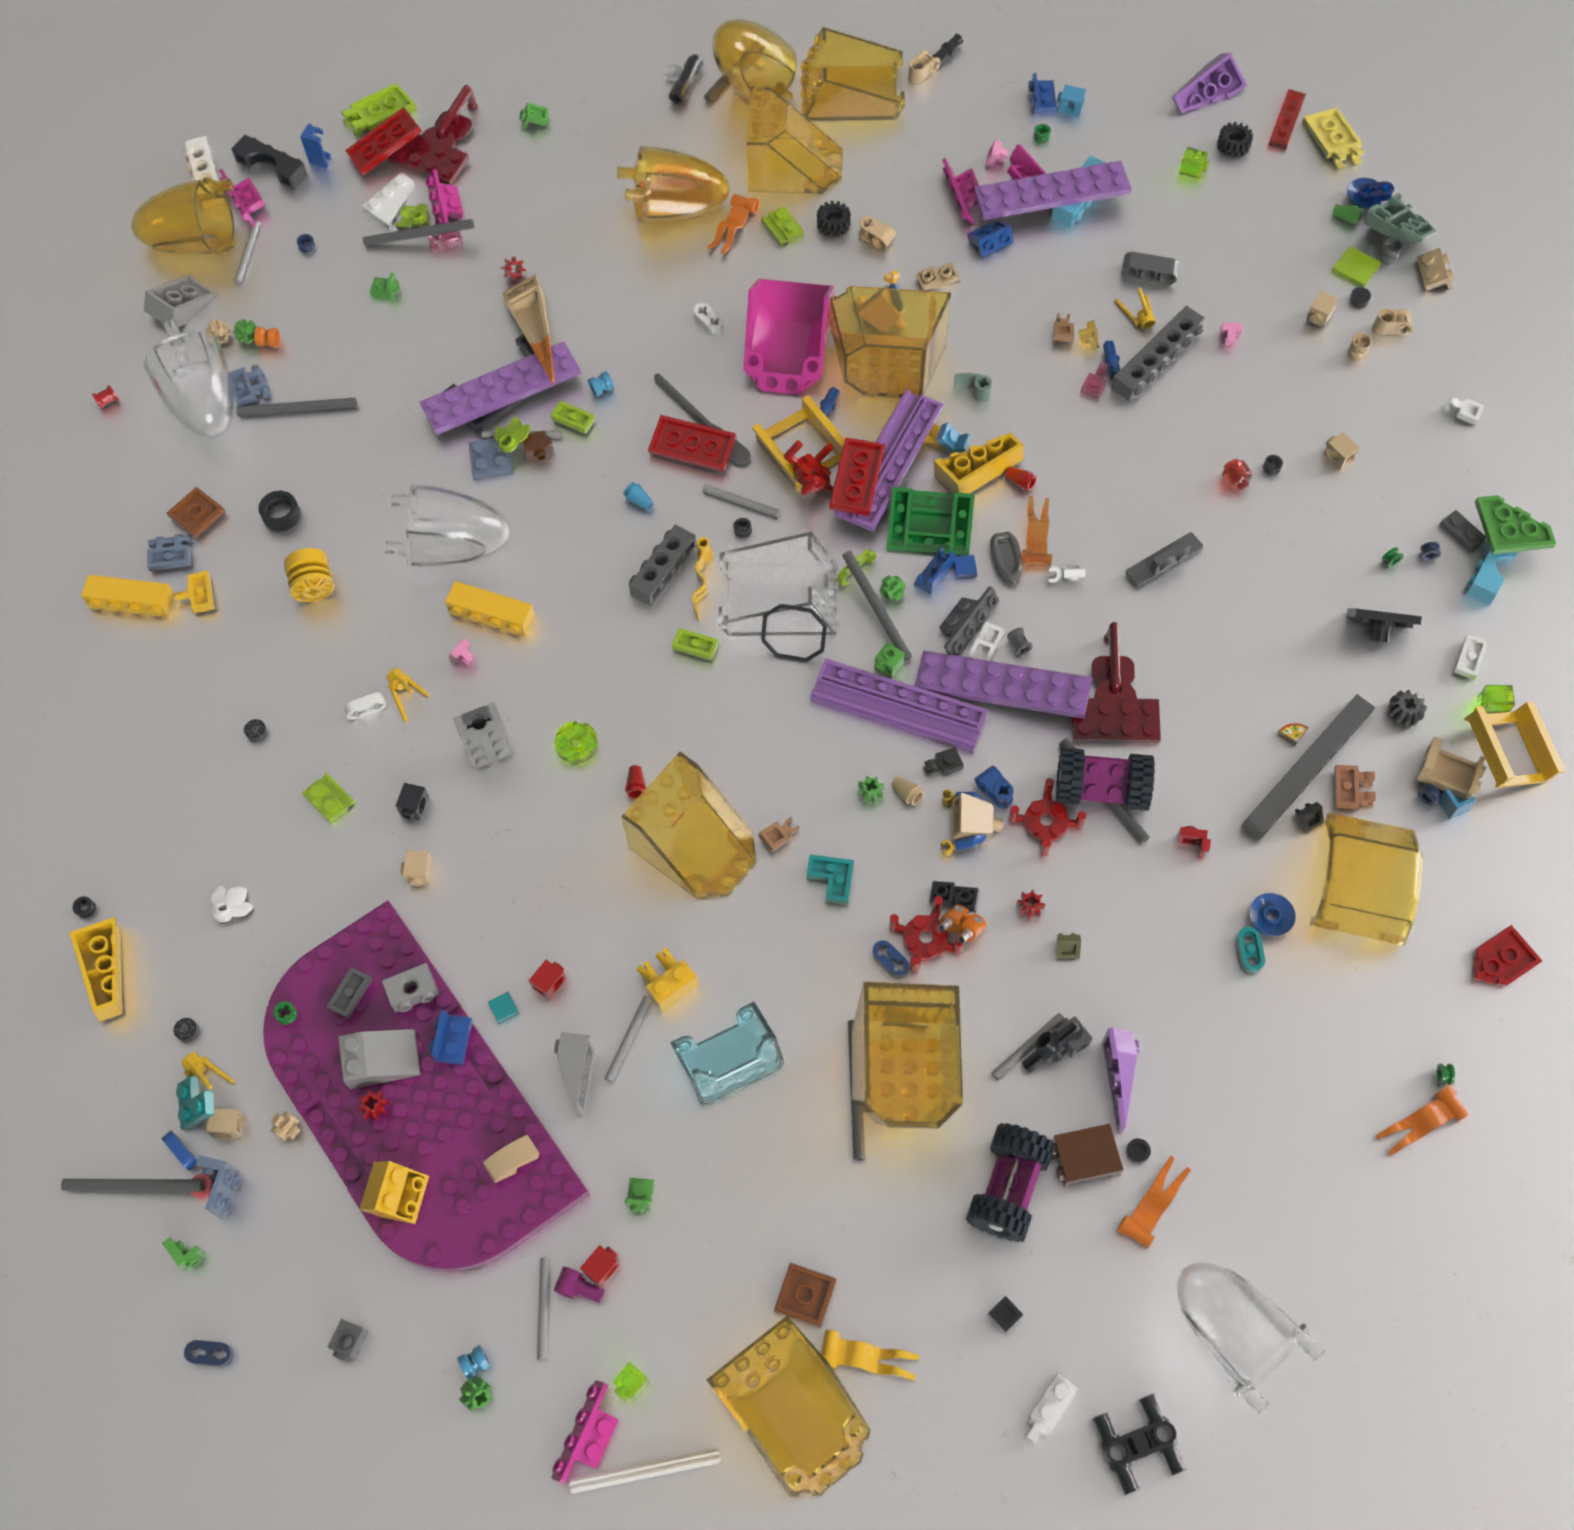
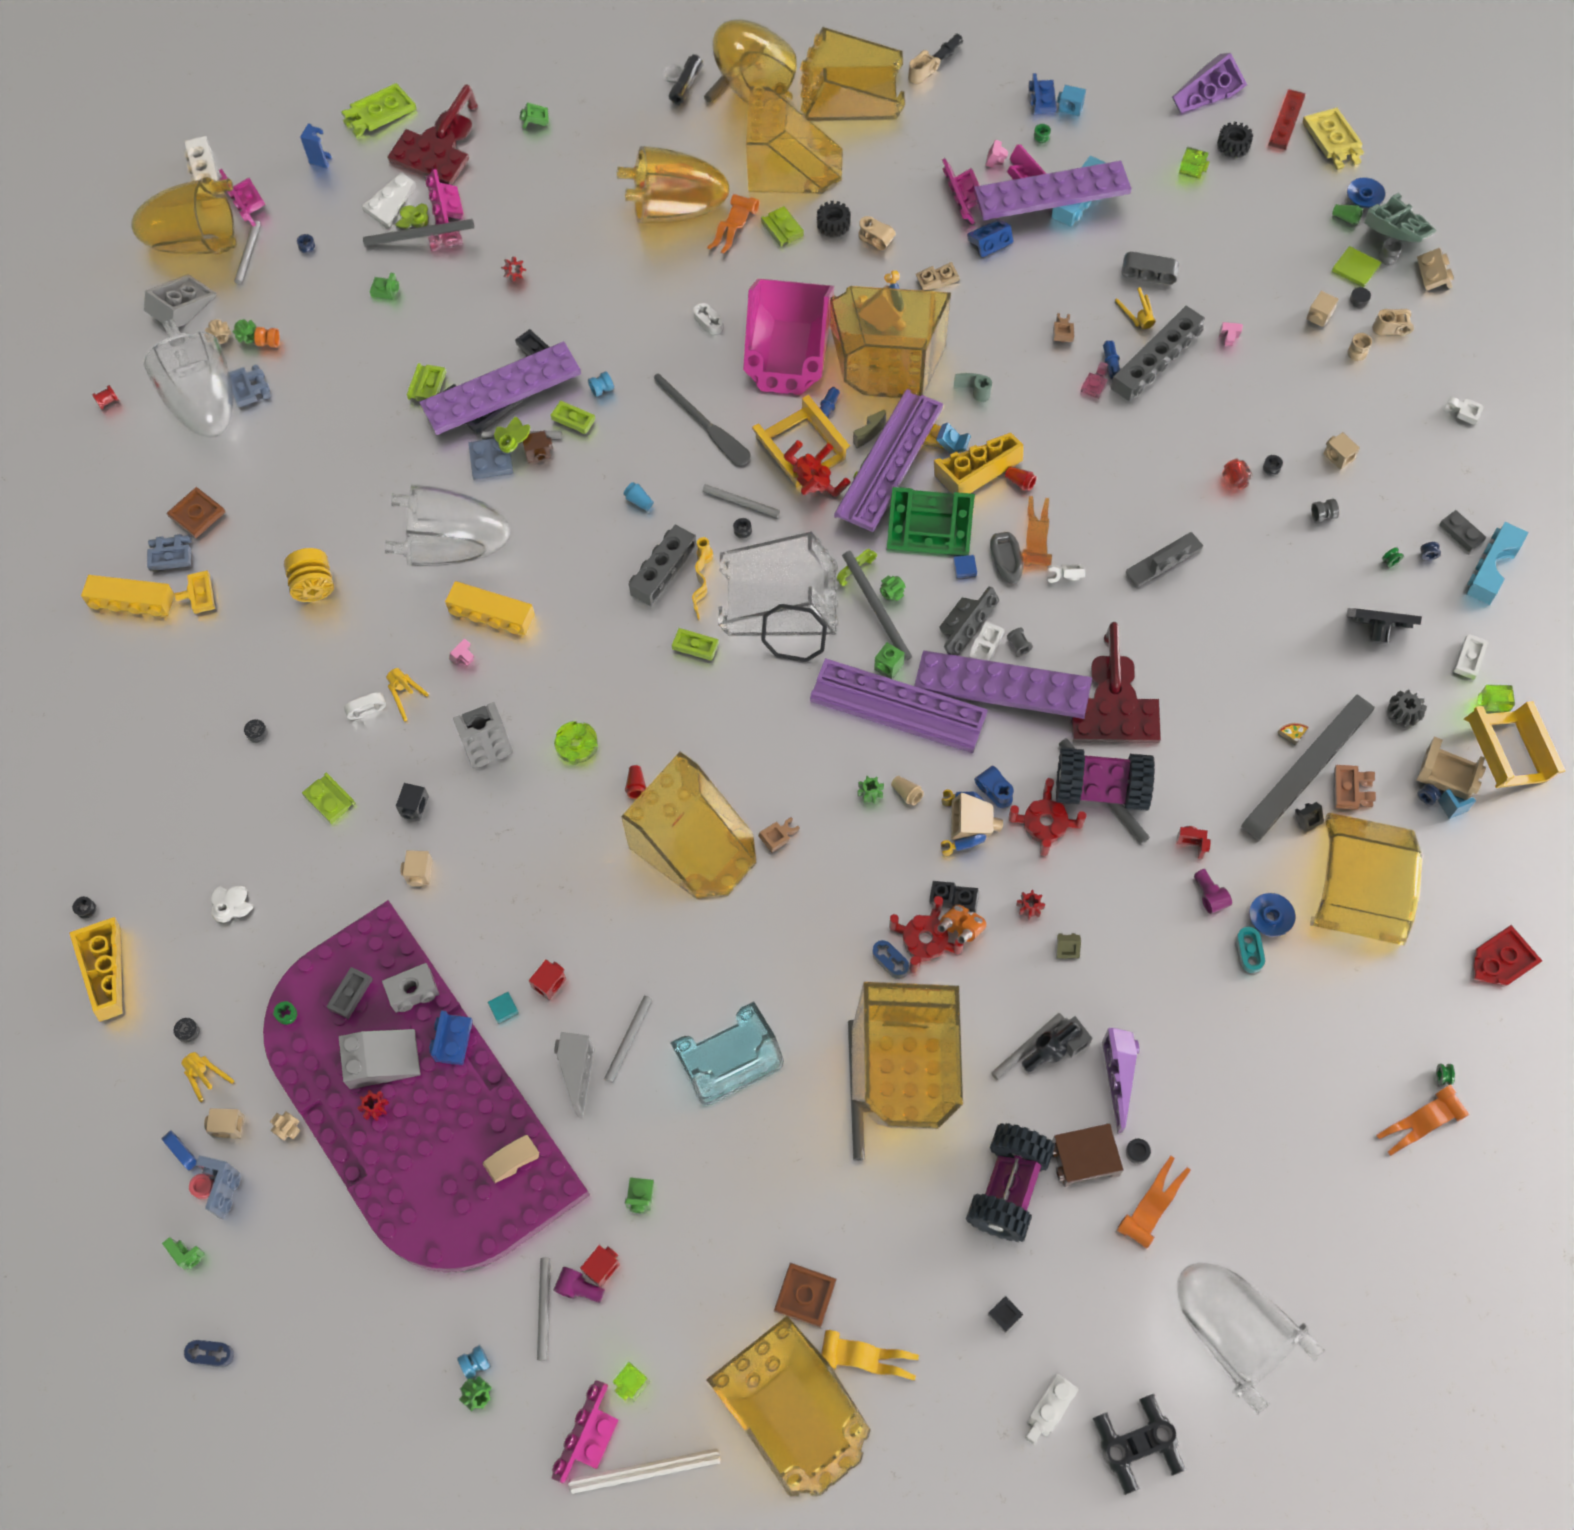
dark grey piece [61,1178,205,1192] -> none
teal plate [176,1076,214,1130] -> none
black arch [231,134,308,190] -> none
dark grey piece [237,397,357,416] -> none
black tyre [259,490,300,531] -> none
dark grey brick [327,1319,368,1362] -> none
red plate [345,107,422,175] -> none
yellow slope [359,1161,429,1224] -> none
tan plate [503,274,555,384] -> none
yellow brick [637,948,699,1012] -> none
red plate [648,415,737,472] -> none
teal plate [806,854,854,905] -> none
red tile [829,437,886,516] -> none
blue hinge [914,547,955,595] -> none
pearl dark grey plate [923,747,964,776] -> none
clear yellow tile [1078,320,1100,349] -> none
clear blue beam [1357,181,1394,204] -> none
bright green plate [1475,495,1556,555] -> none
none -> lime plate [407,363,446,401]
none -> olive slope [853,409,886,448]
none -> magenta pin [1194,869,1232,914]
none -> dark grey wheel [1311,499,1339,523]

